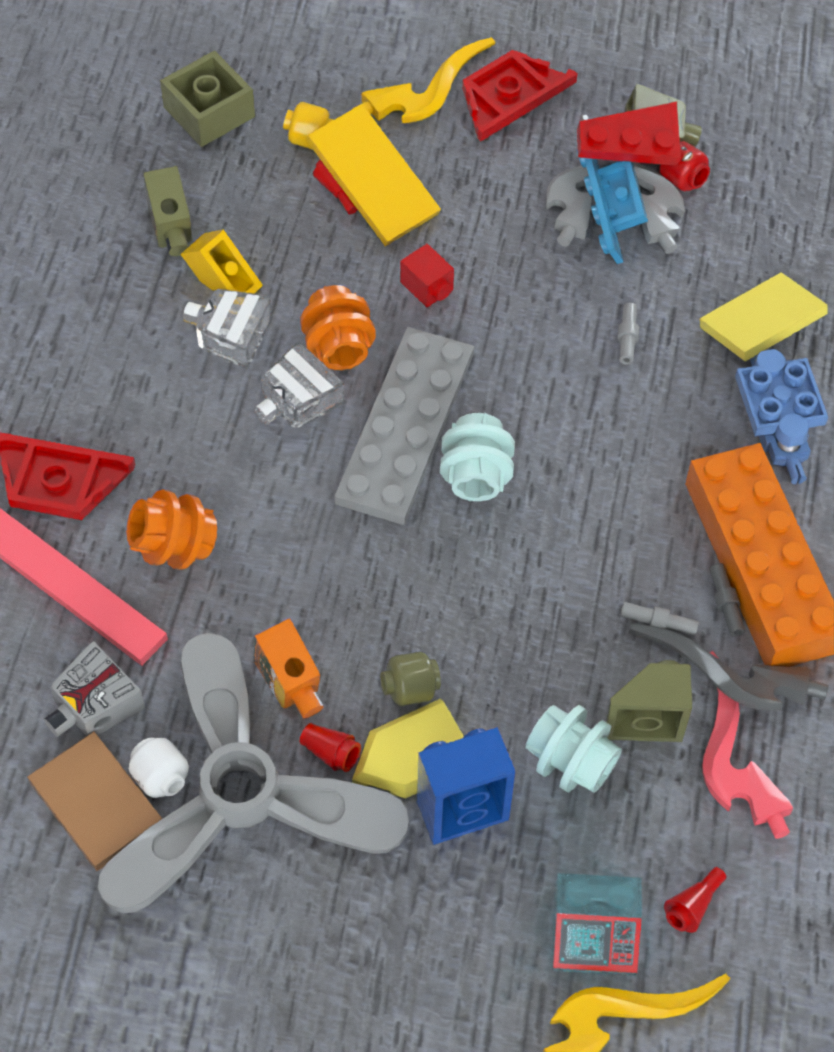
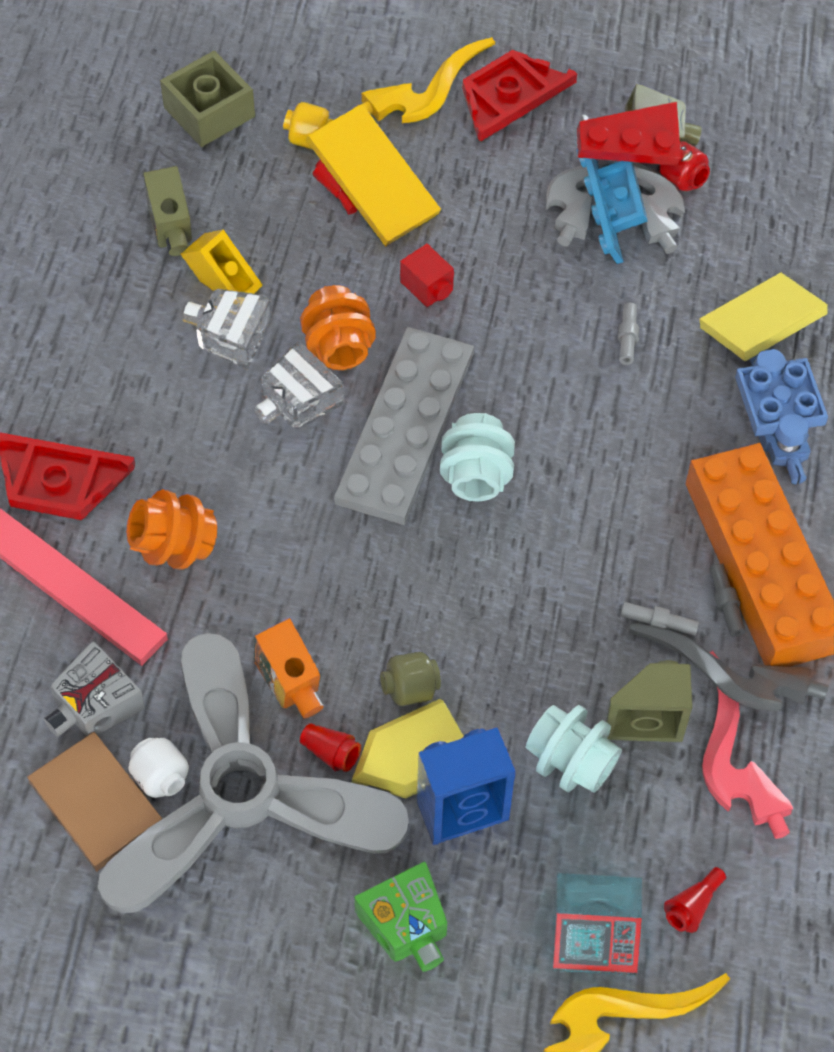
none -> bright green torso [354,861,447,972]

